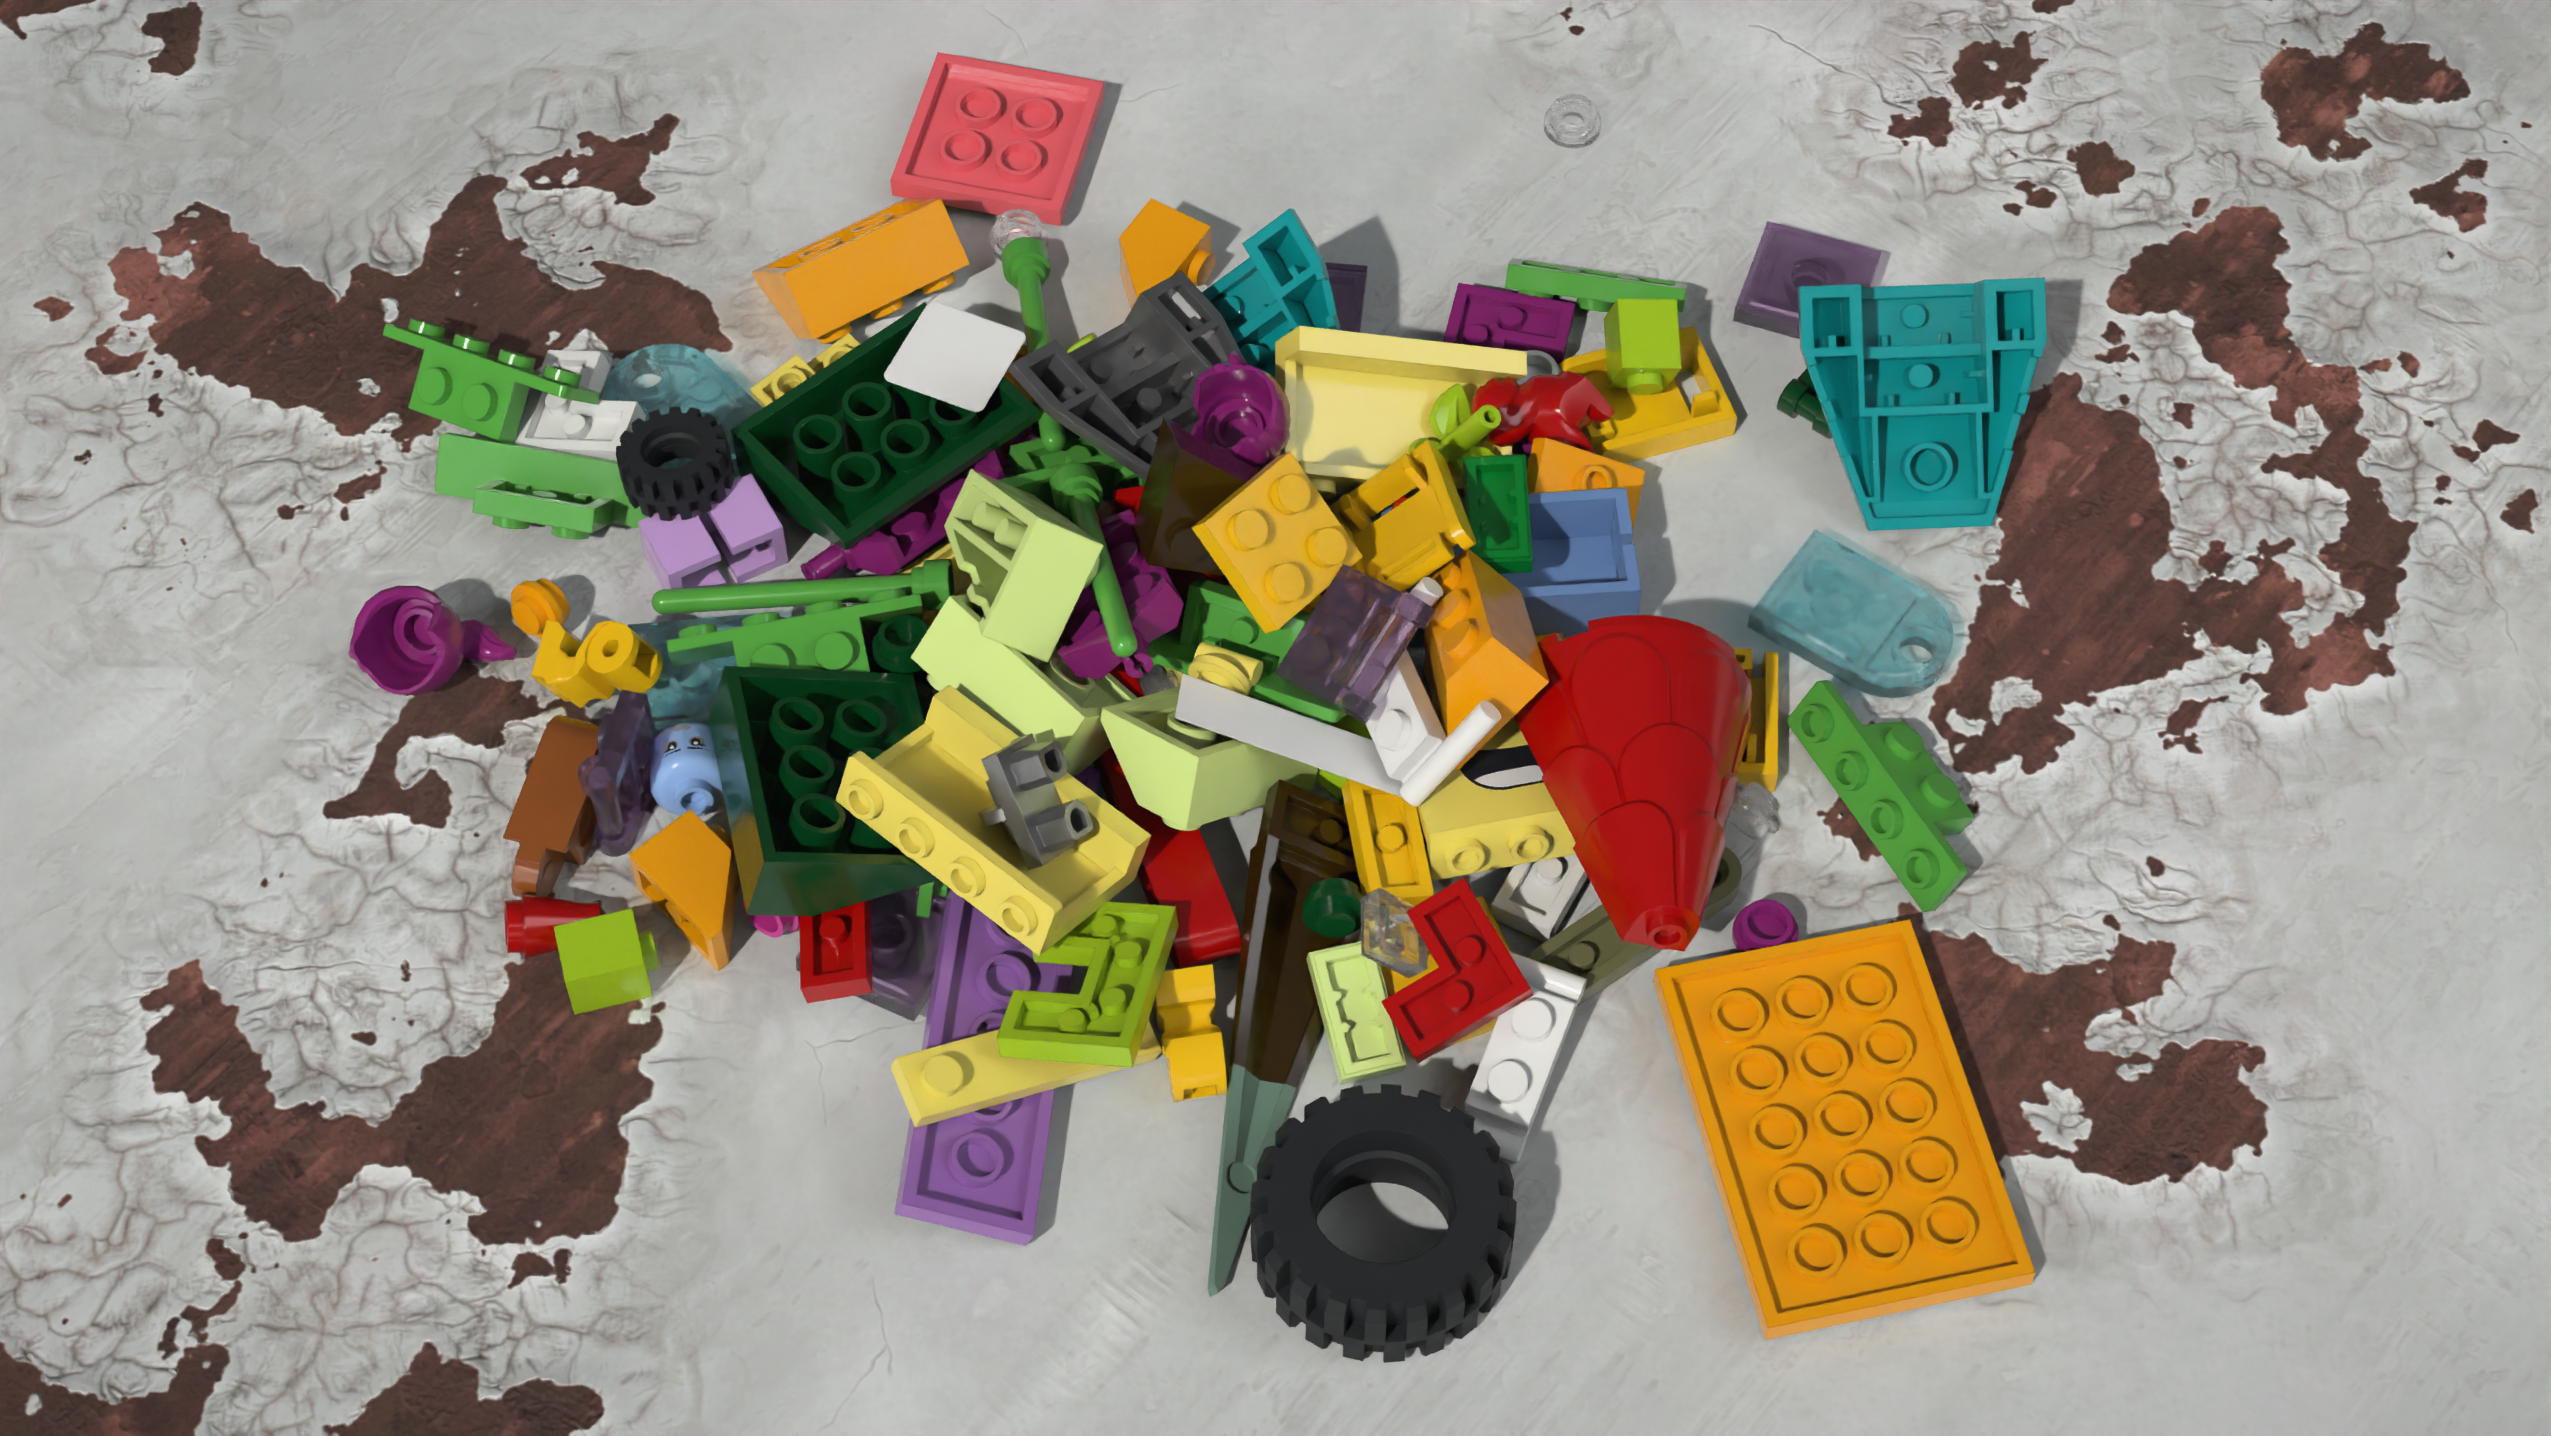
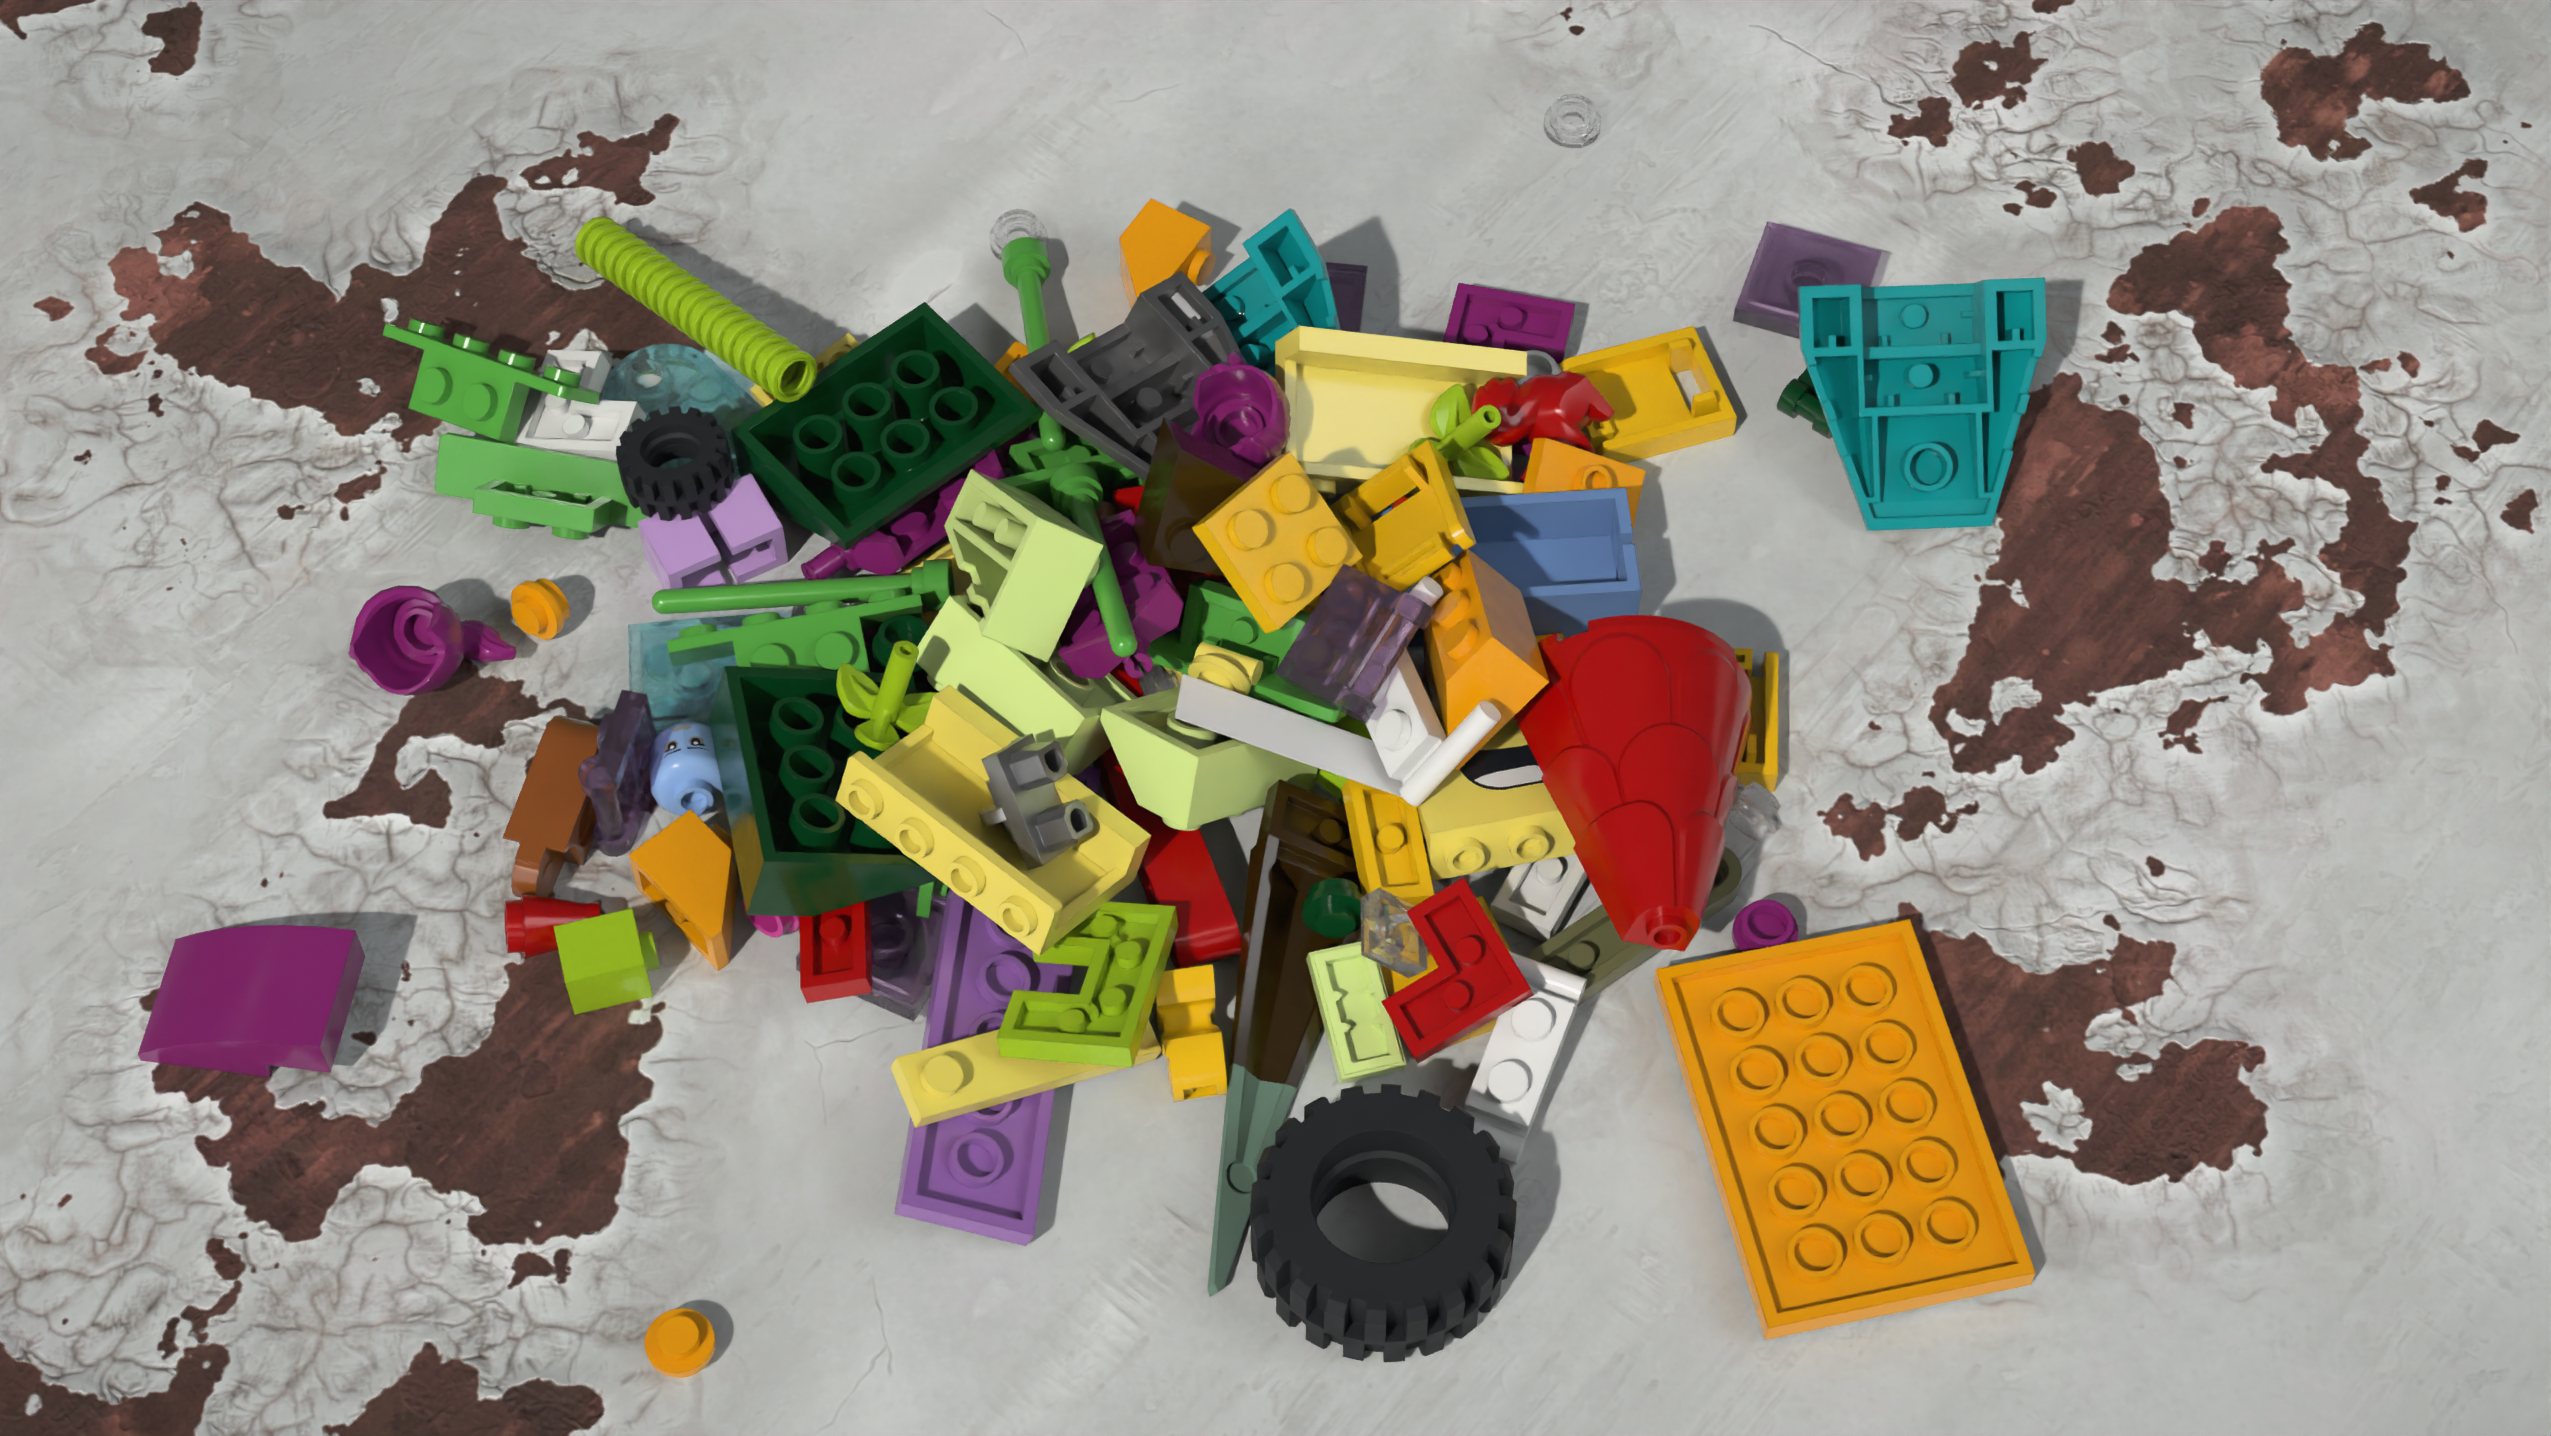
yellow leg [531,620,663,708] -> none
light orange slope [752,198,970,345] -> none
white sticker [884,302,1026,412] -> none
coral plate [890,52,1105,226] -> none
green plate [1463,454,1533,574] -> none
bright green plate [1505,258,1688,313] -> none
lime brick [1604,299,1682,395] -> none
clear light blue plate [1747,530,1954,698] -> none
bright green bracket [1787,680,1975,912] -> none
none -> magenta slope [138,925,365,1077]
none -> lime piece [575,216,817,403]
none -> light orange plate [644,1308,716,1378]
none -> lime plant [836,641,937,751]

